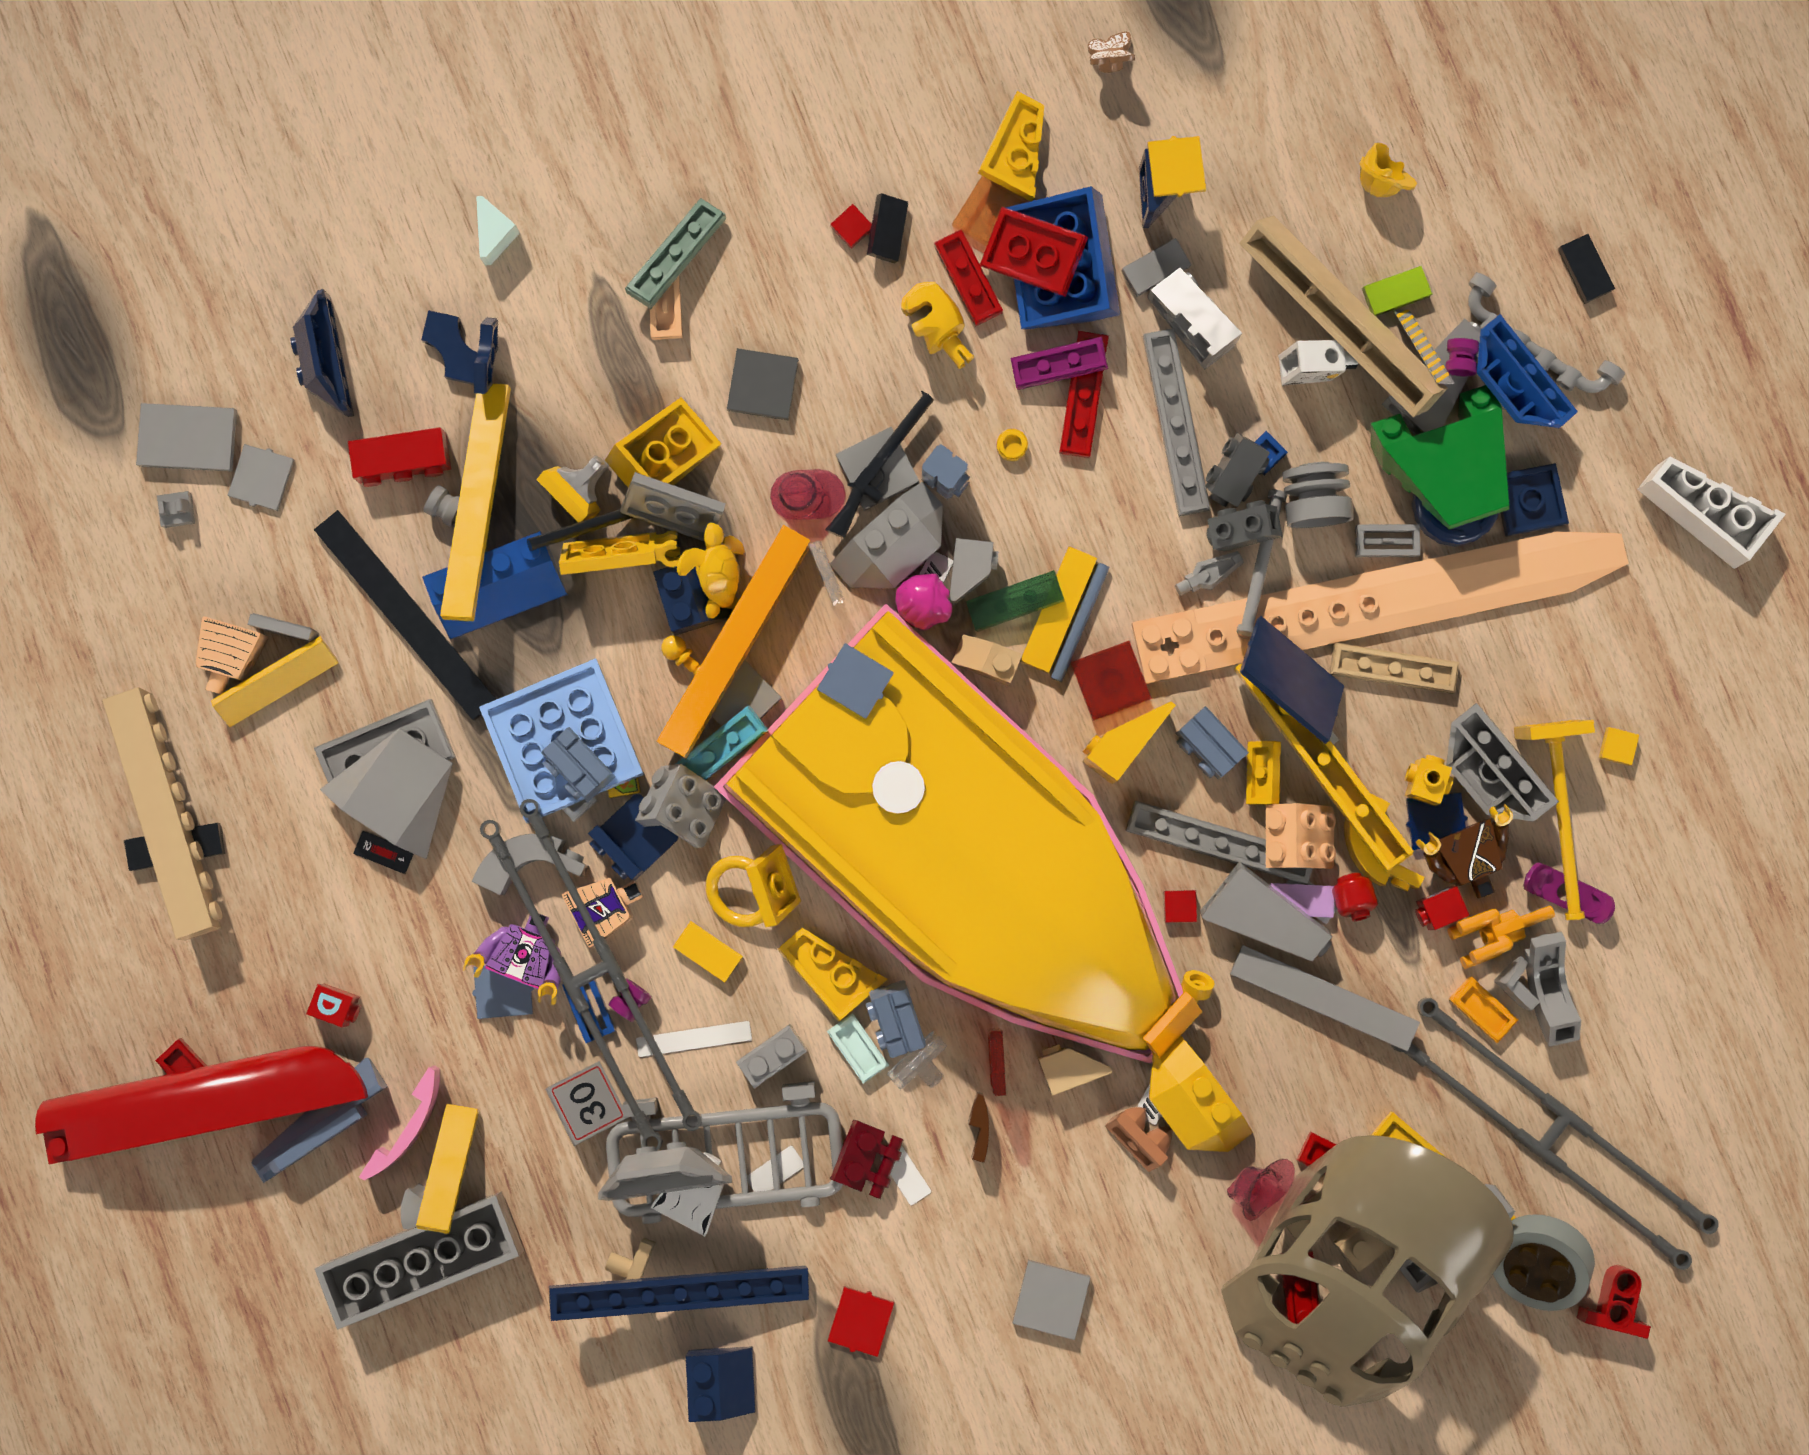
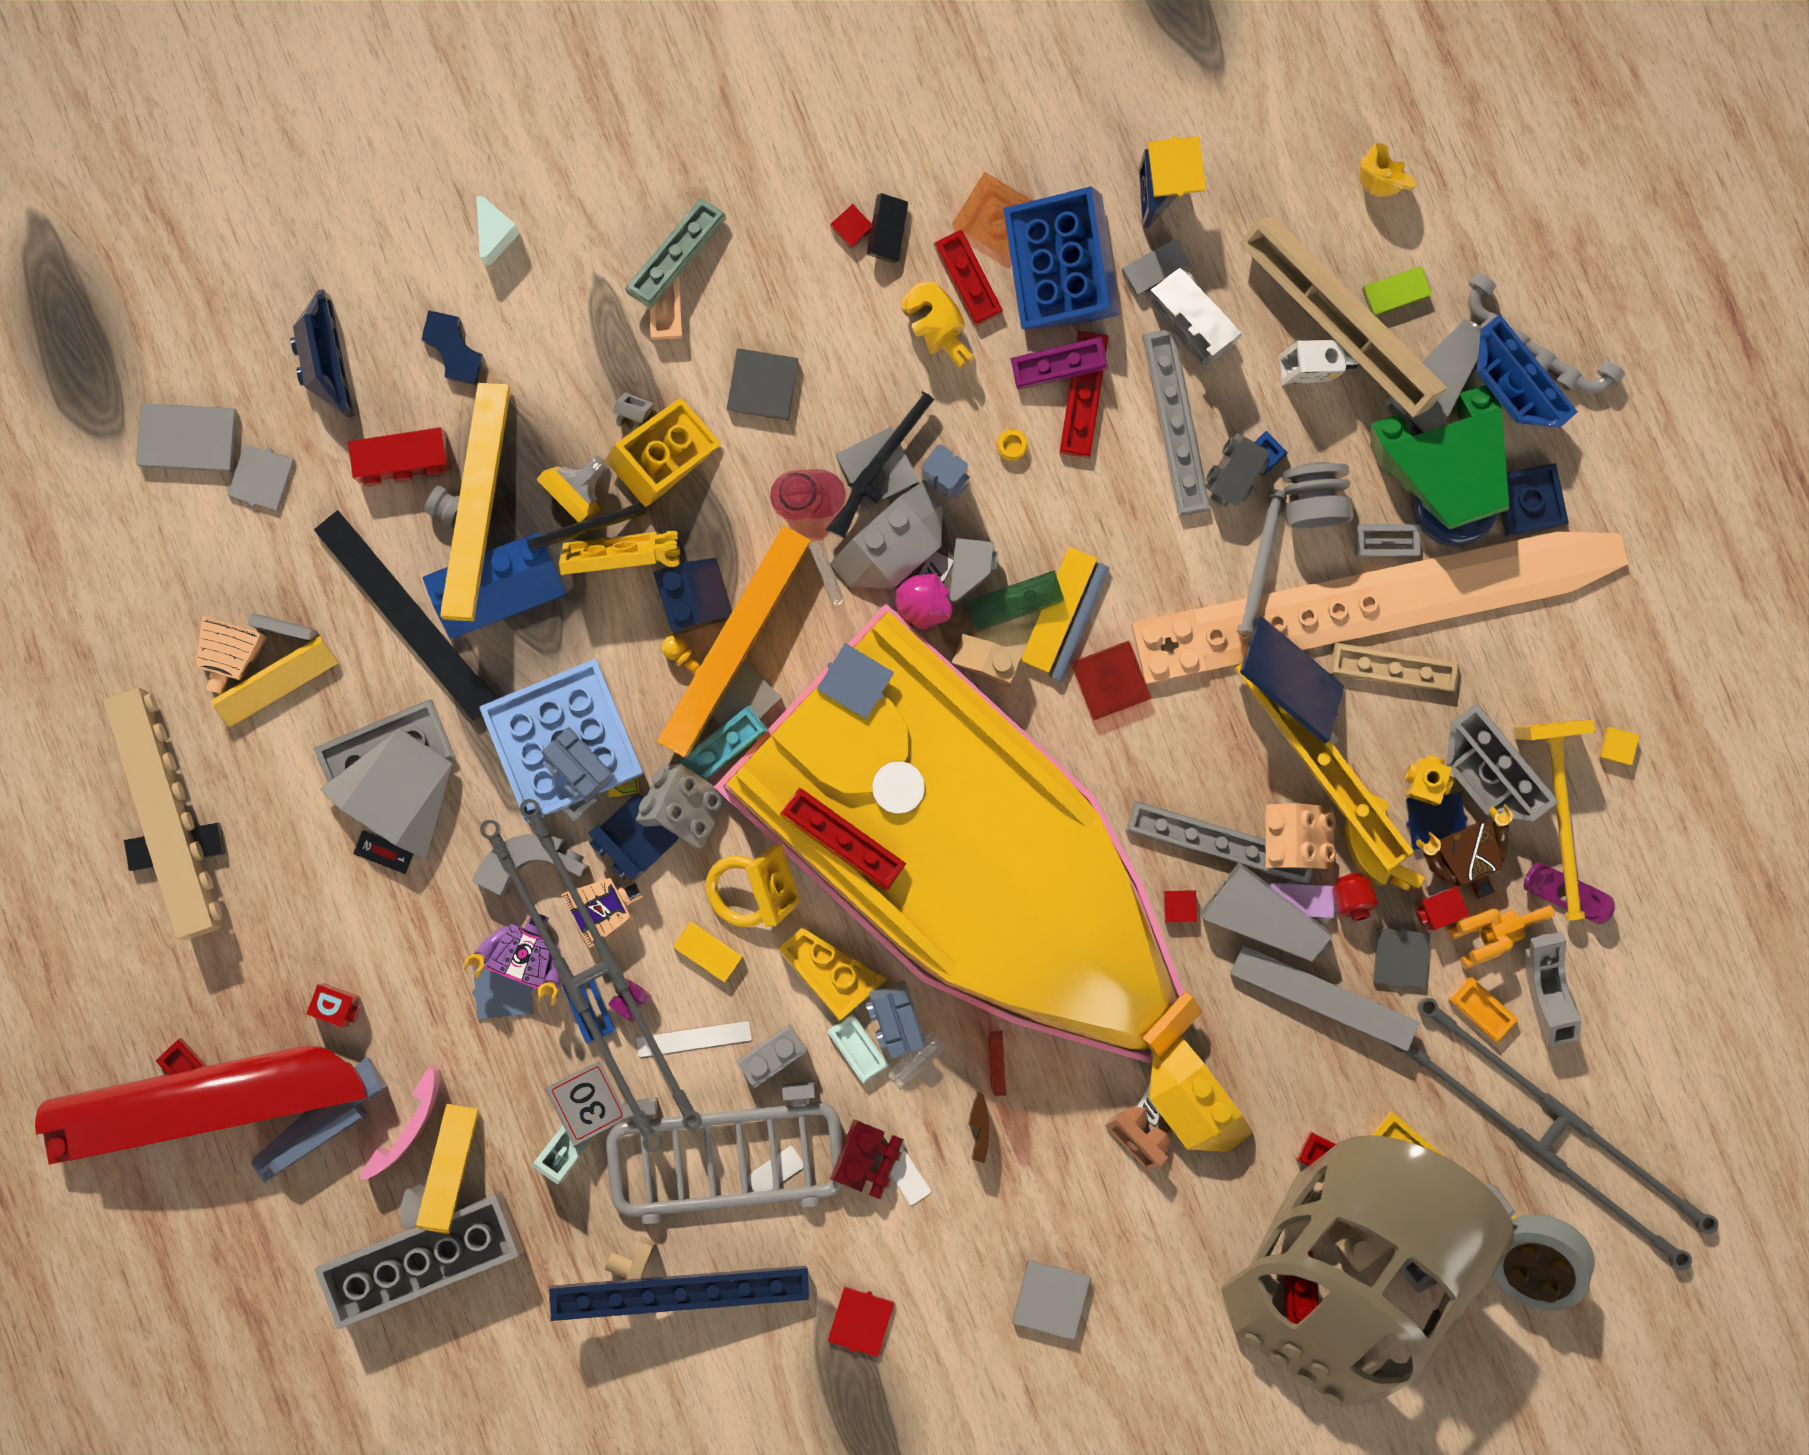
light grey tile [157,491,195,528] -> none
dark blue tile [474,317,498,394] -> none
light grey wedge [598,1142,732,1201] -> none
light grey tile [620,472,726,542] -> none
white torso [651,1152,724,1237] -> none
yellow animal [677,522,745,618] -> none
dark blue slope [686,1346,756,1422] -> none
yellow wing [977,91,1045,201] -> none
red tile [979,207,1088,297] -> none
tan slope [1037,1044,1112,1096] -> none
yellow slope [1082,701,1176,784] -> none
medium nougat animal [1088,31,1135,73] -> none
light grey piece [1175,551,1244,596] -> none
sand blue brick [1175,706,1249,779] -> none
yellow tile [1181,970,1215,1003] -> none
dark grey brick [1207,500,1283,551] -> none
clear pink piece [1227,1159,1295,1221] -> none
yellow plate [1246,741,1281,805] -> none
sticker [1393,310,1454,384] -> none
magenta wheel [1445,338,1479,377] -> none
light grey tile [1494,956,1540,1011] -> none
black tile [1558,234,1615,304] -> none
red tile [1577,1265,1651,1339] -> none
white wedge [1637,457,1786,569] -> none
none -> light aqua slope [532,1125,591,1185]
none -> light grey tile [613,392,654,432]
none -> red tile [780,787,907,892]
none -> dark grey piece [1373,927,1431,989]

